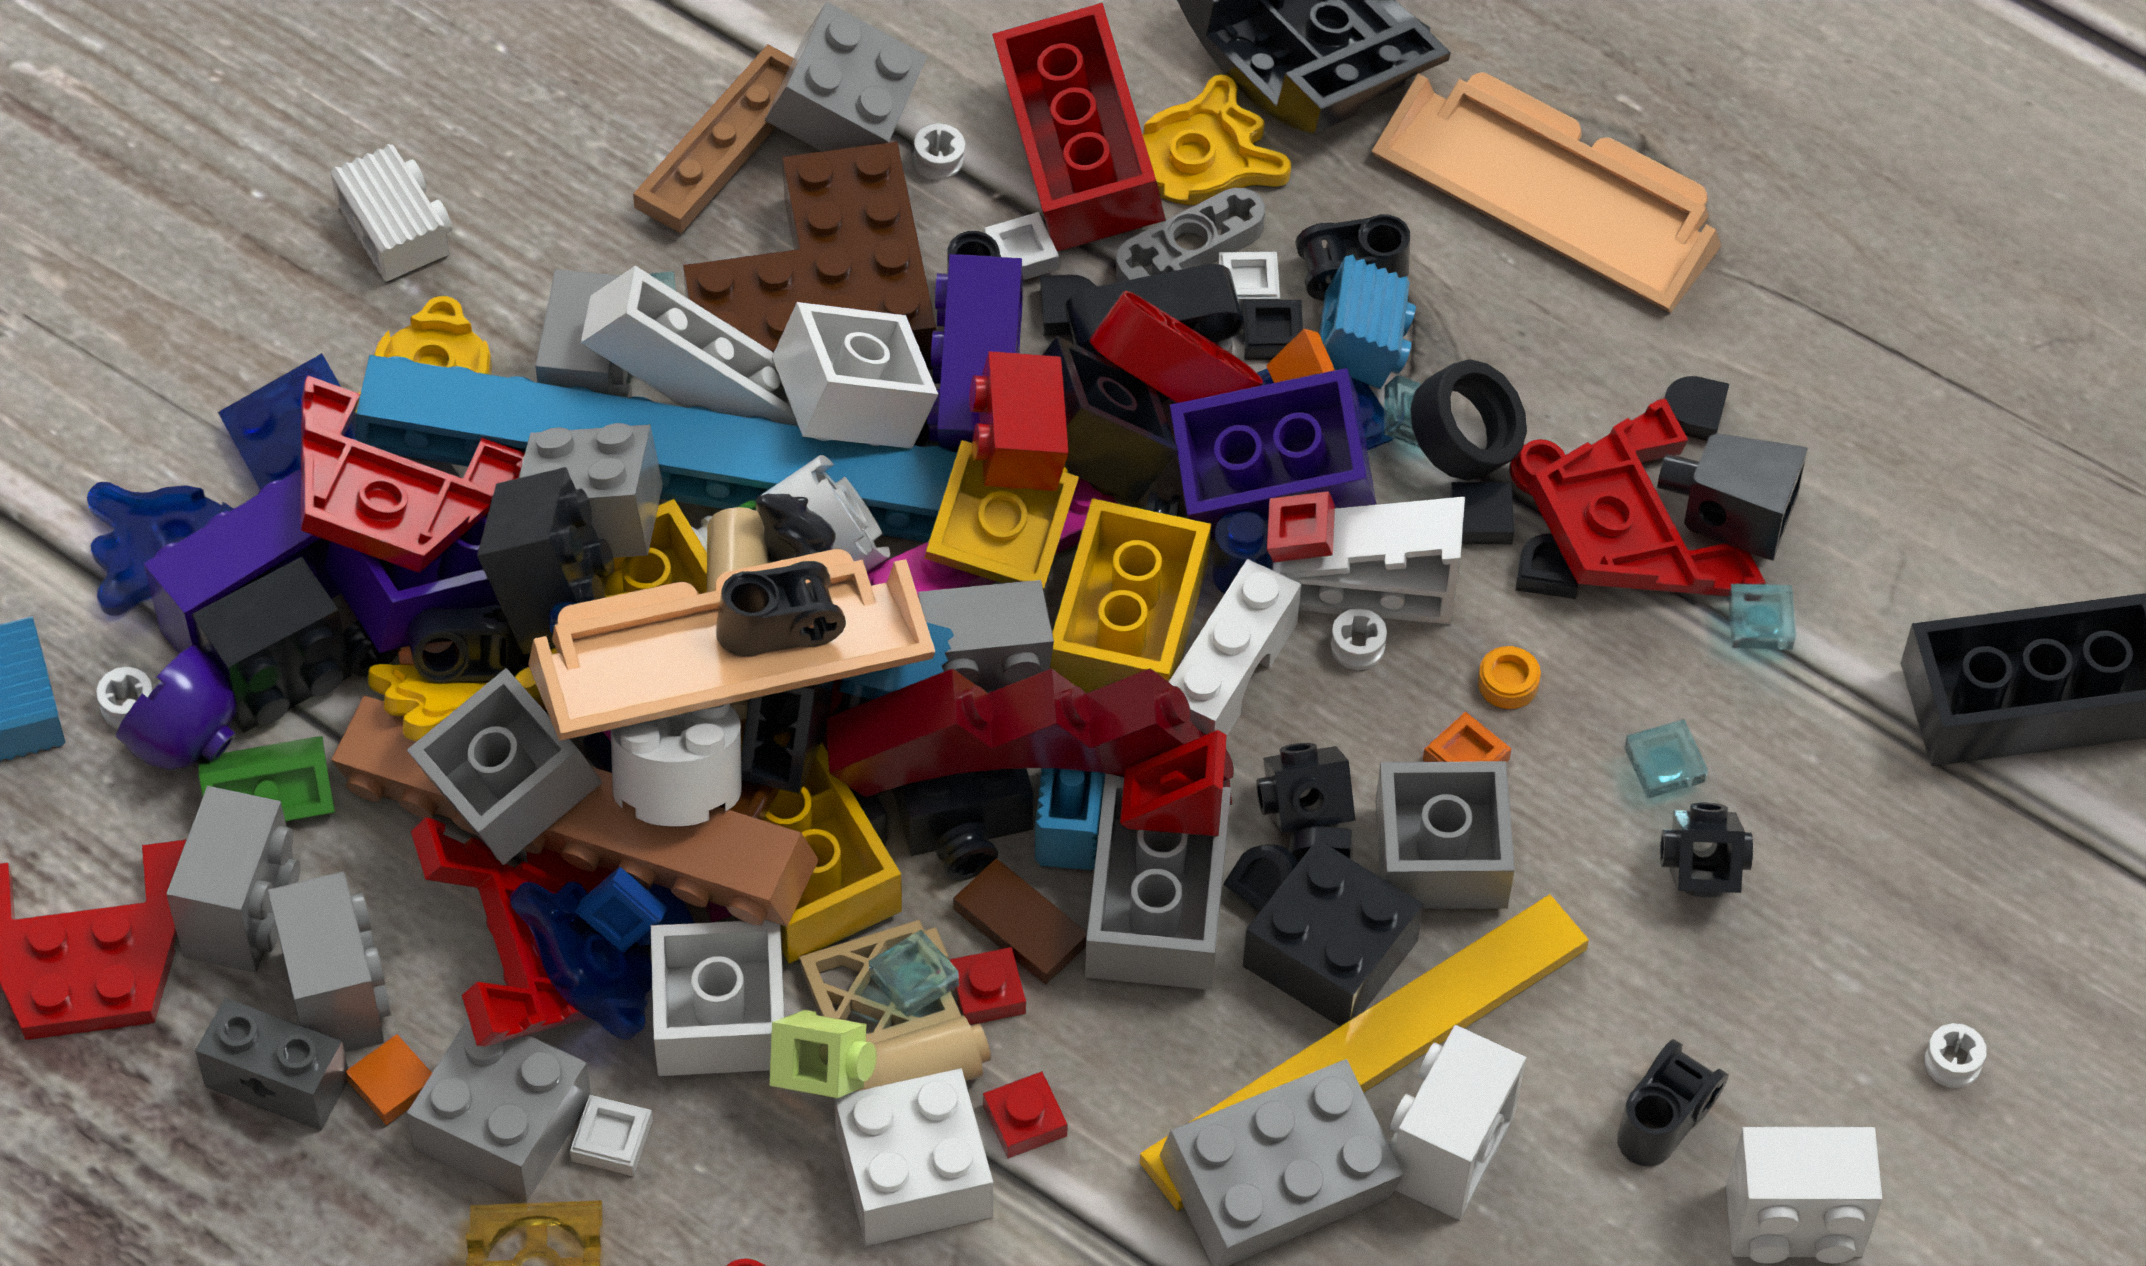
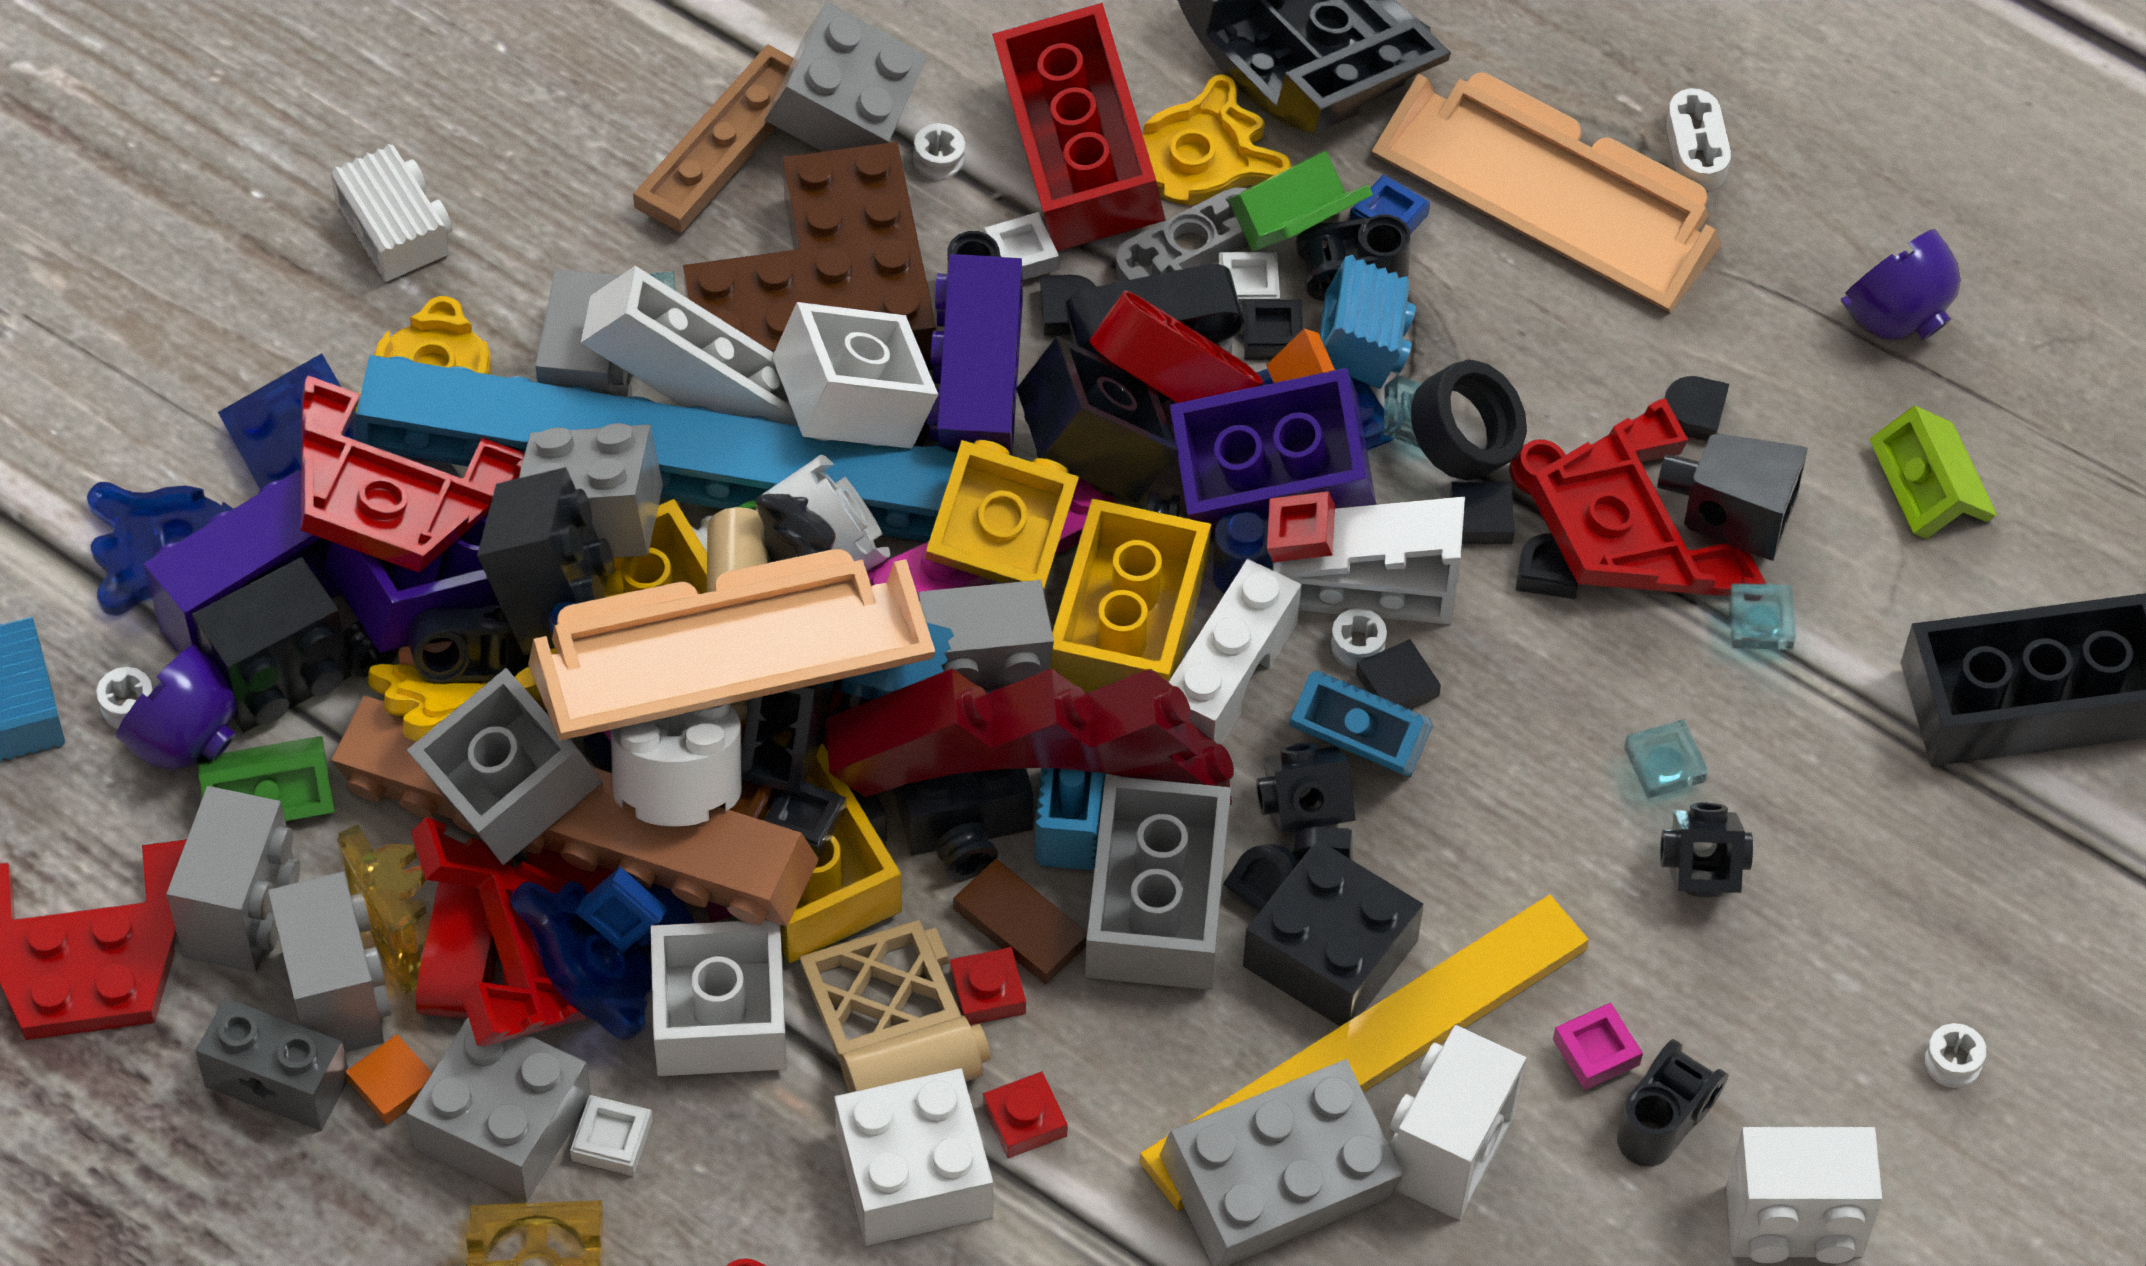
black piece [716,561,846,656] -> none
yellowish green brick [769,1010,877,1098] -> none
clear light blue plate [869,930,959,1017] -> none
red brick [969,351,1069,491] -> none
red slope [1120,730,1227,836] -> none
light grey brick [1375,761,1515,909] -> none
orange tile [1423,711,1512,763] -> none
light orange tile [1478,646,1541,709] -> none
none -> clear yellow piece [337,824,430,994]
none -> red beam [416,855,513,1019]
none -> black tile [764,782,847,859]
none -> bright green panel [1228,151,1373,252]
none -> dark azure brick [1289,670,1433,778]
none -> blue tile [1349,174,1430,235]
none -> black tile [1356,639,1441,709]
none -> dark pink plate [1553,1002,1643,1091]
none -> white beam [1666,88,1731,191]
none -> dark purple cylinder [1840,229,1961,341]
none -> lime panel [1869,405,1997,539]

